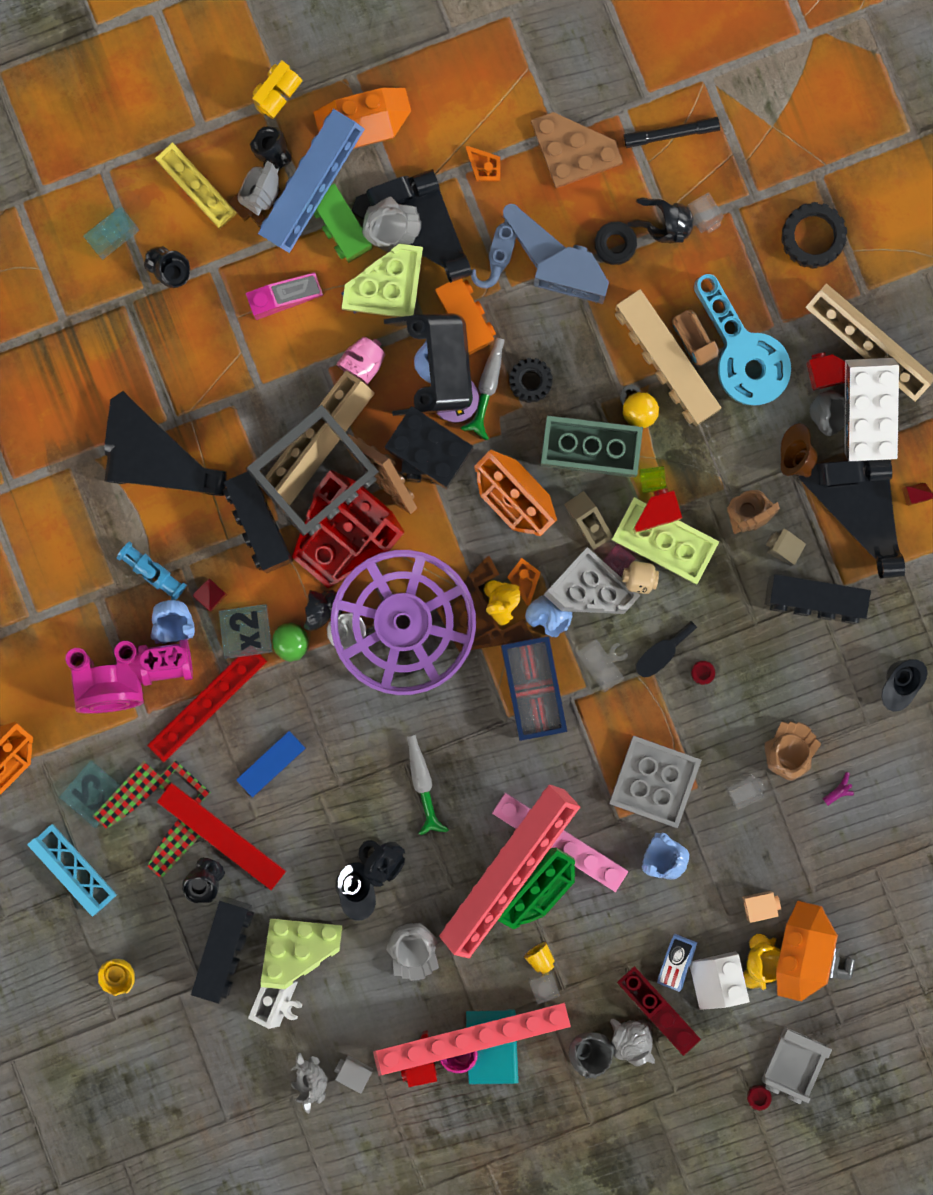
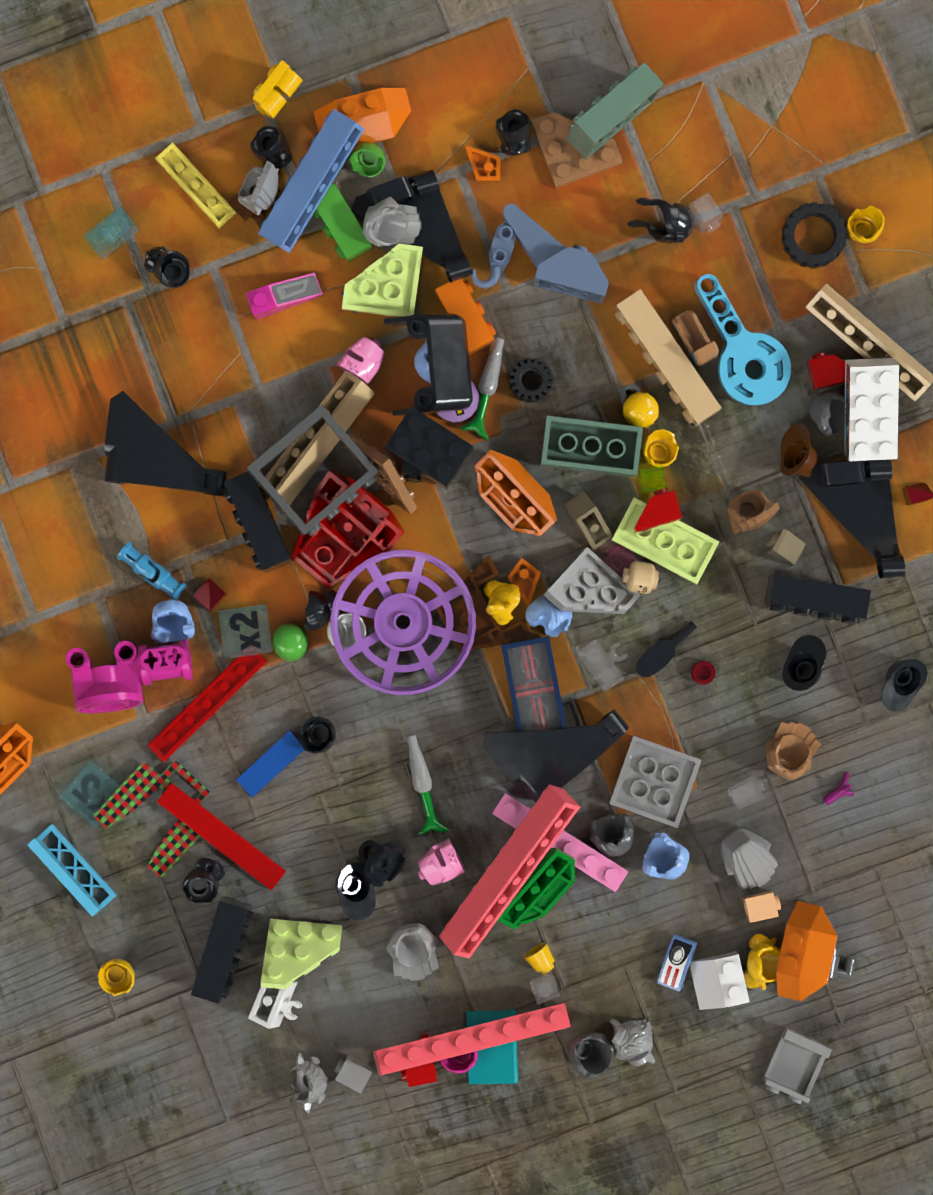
black tyre [594,222,637,265] -> none
dark red slope [617,966,701,1056] -> none
black piece [624,117,720,148] -> none
dark red tile [747,1085,772,1111] -> none
none -> black hair [299,716,336,754]
none -> bright green hair [348,142,386,178]
none -> bright pink helmet [418,838,465,886]
none -> black panel [482,709,629,803]
none -> black hair [496,109,531,156]
none -> sand green brick [567,62,664,160]
none -> dark grey hair [590,813,634,857]
none -> yellow hair [642,429,679,468]
none -> light grey hair [720,827,778,889]
none -> black piece [782,635,827,691]
none -> yellow hair [847,205,885,244]

